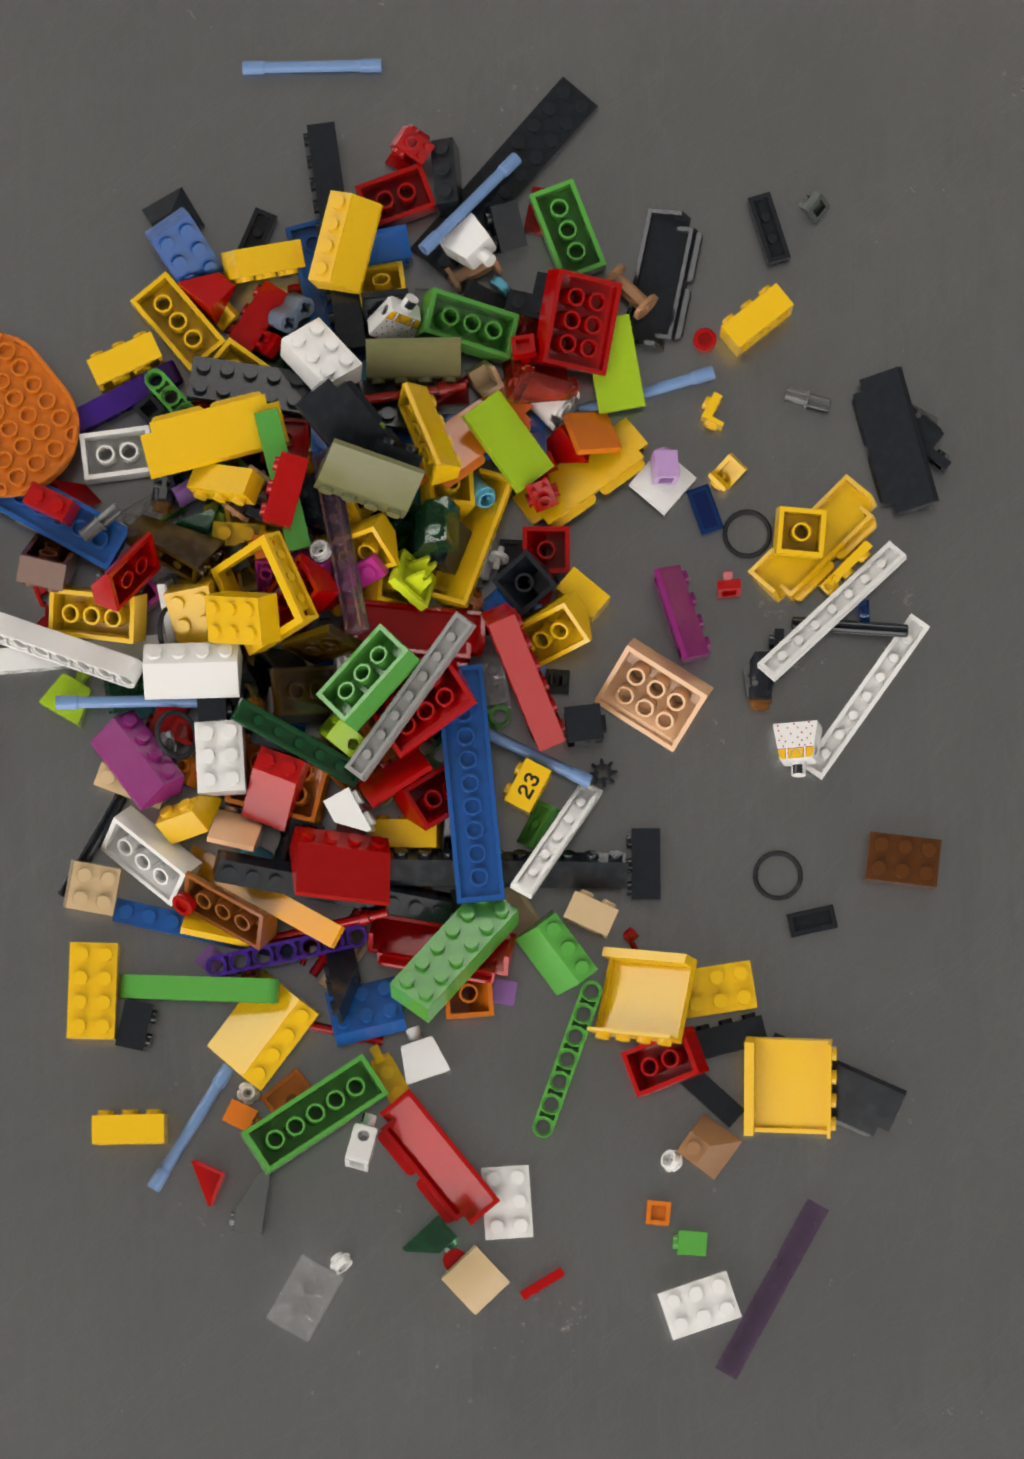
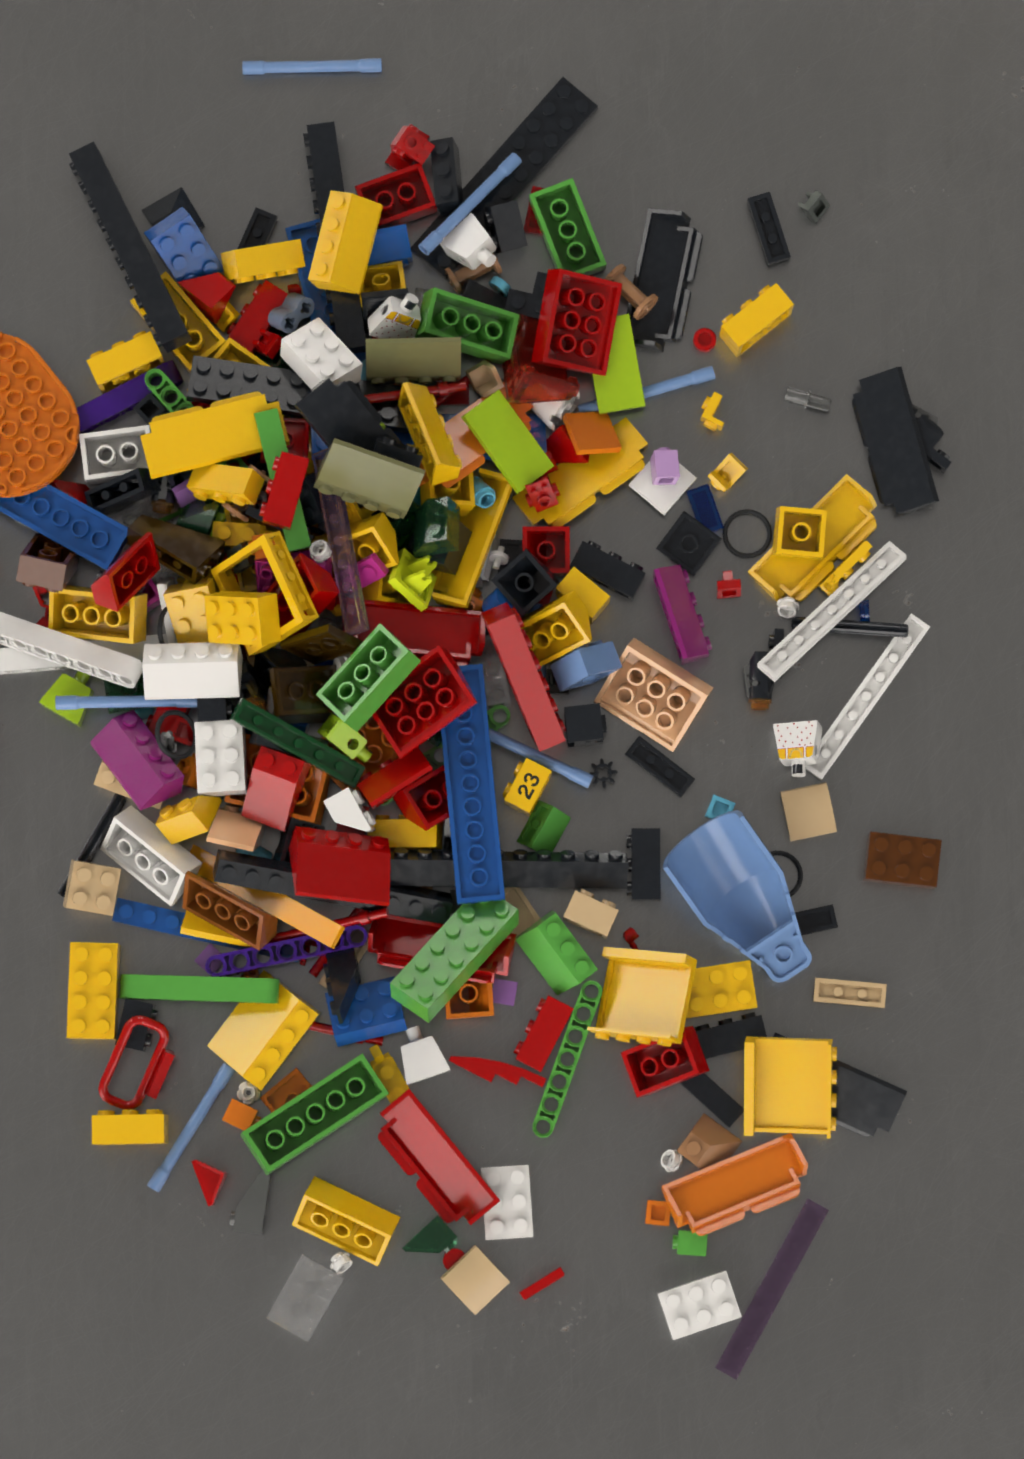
red brick [22,481,81,527] -> none
dark grey axle [78,503,122,543] -> none
red tile [172,891,197,916] -> none
light grey tile [345,611,477,782] -> none
white torso [345,1113,378,1172] -> none
red tile [510,333,537,364] -> none
white tile [510,784,603,899] -> none
none -> black brick [69,141,193,353]
none -> black brick [84,468,161,515]
none -> red bar [98,1015,175,1110]
none -> yellow slope [292,1176,401,1266]
none -> red slope [449,1056,547,1088]
none -> red brick [513,995,574,1073]
none -> medium blue brick [550,640,622,692]
none -> black brick [570,540,646,601]
none -> black tile [625,736,695,798]
none -> black tile [656,511,722,576]
none -> orange slope [661,1133,808,1236]
none -> medium blue windscreen [663,810,812,982]
none -> medium azure tile [705,795,736,819]
none -> white plate [776,596,800,618]
none -> tan slope [780,782,837,841]
none -> tan plate [813,978,887,1008]

